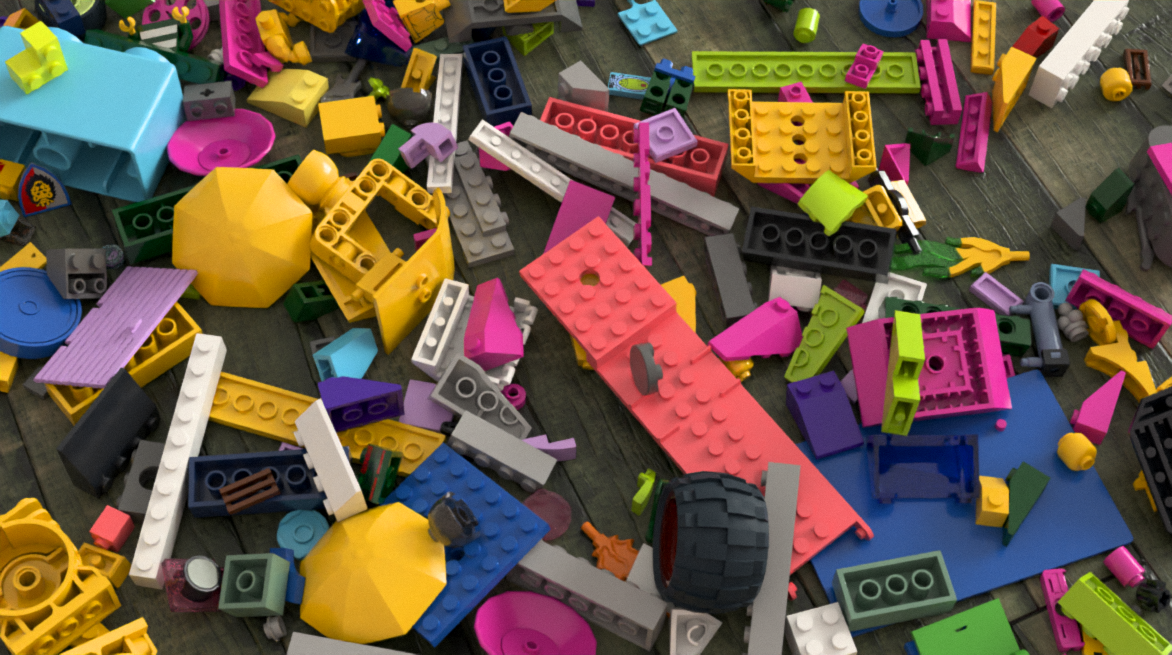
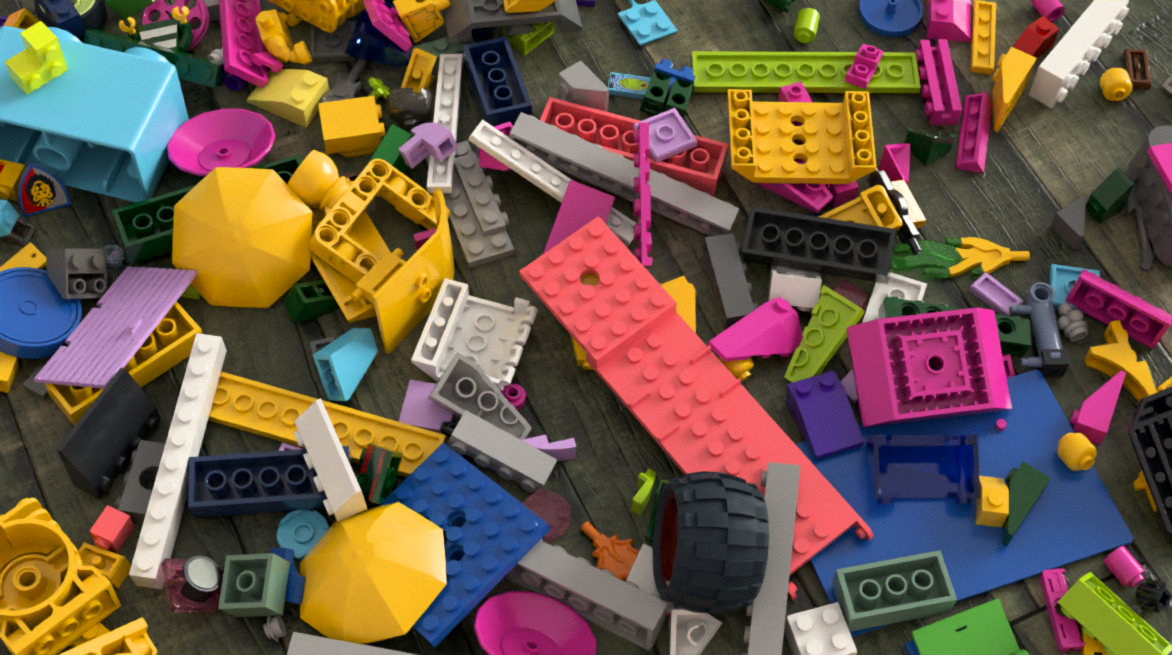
dark grey brick [183,81,236,121] -> none
reddish brown tile [219,468,280,515] -> none
dark purple slope [317,376,405,433] -> none
clear smoke cylinder [428,492,481,548] -> none
dark pink wedge [464,278,524,371] -> none
tile [630,342,663,396] -> none
lime slope [798,170,868,236] -> none
lime slope [881,310,925,436] -> none
yellow tile [1079,299,1117,345] -> none

